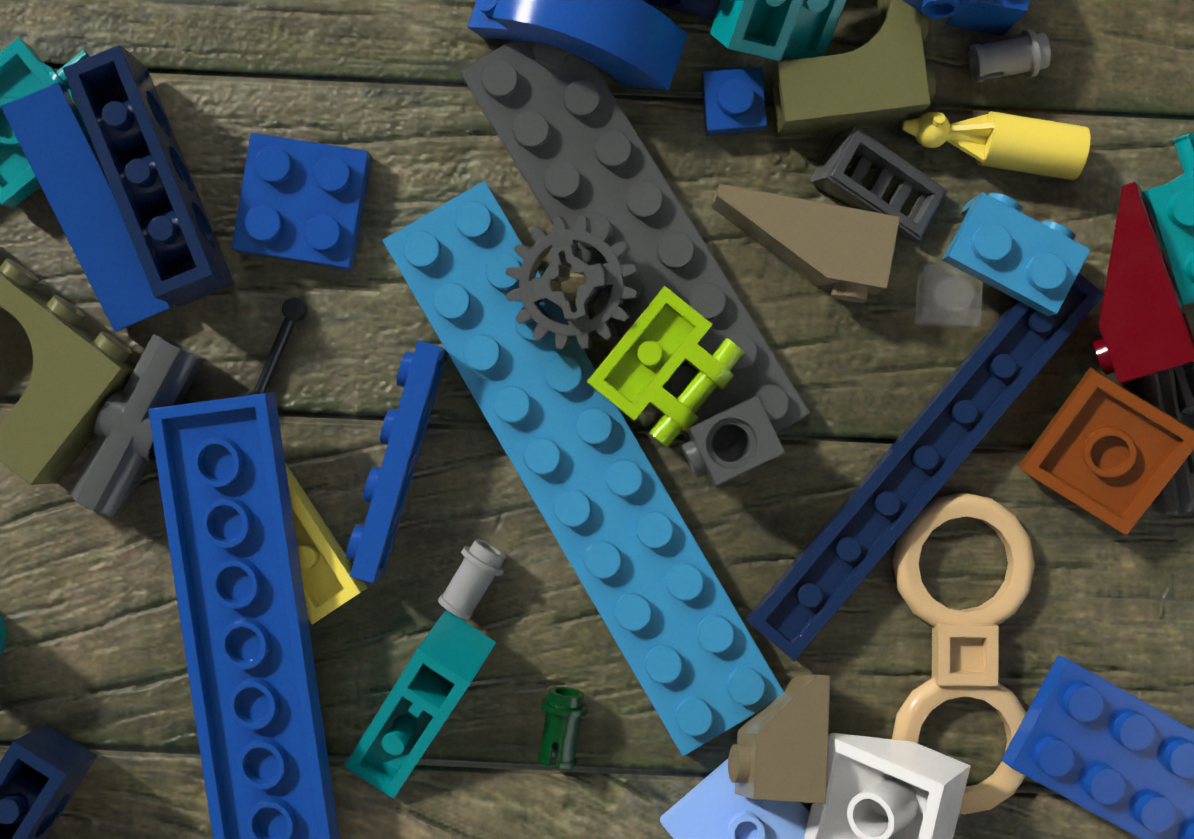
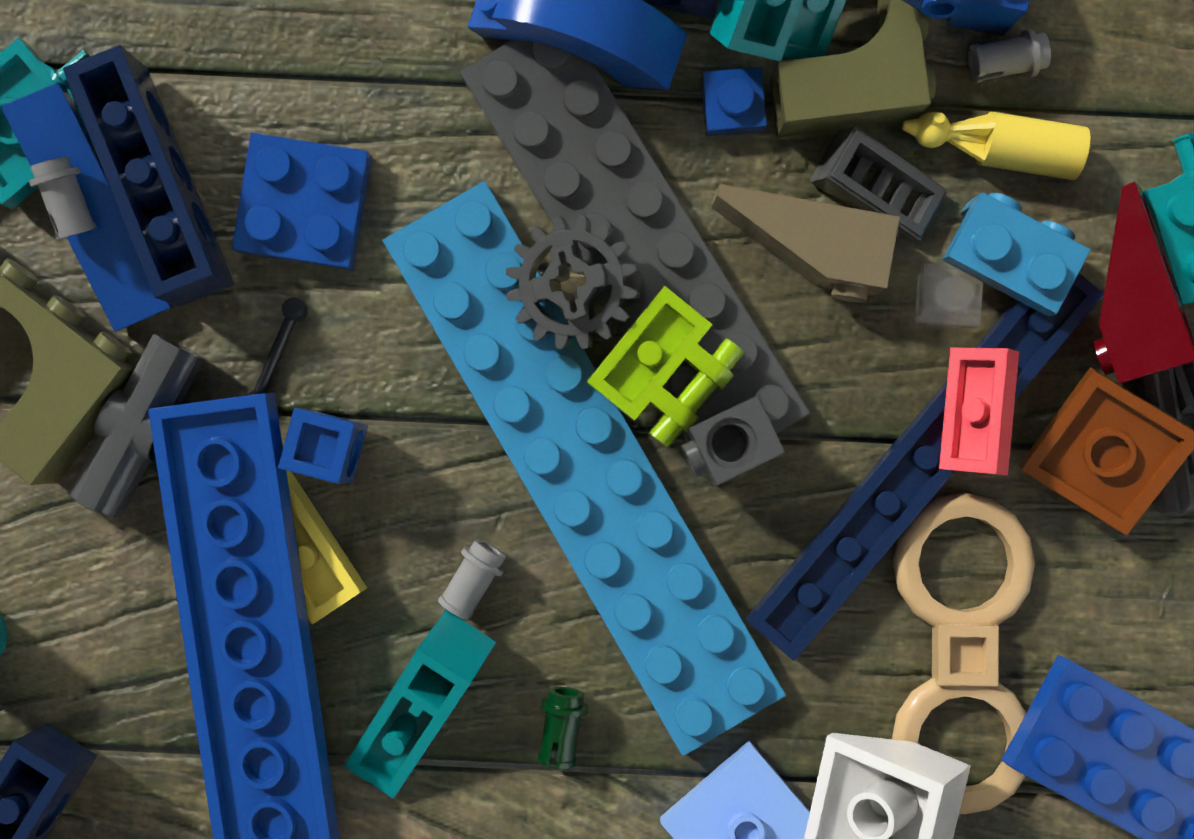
blue plate [346,340,448,583] -> none
dark tan slope [728,675,830,804] -> none
none -> light grey pin [29,156,97,240]
none -> blue brick [278,407,368,484]
none -> coral plate [939,347,1019,476]

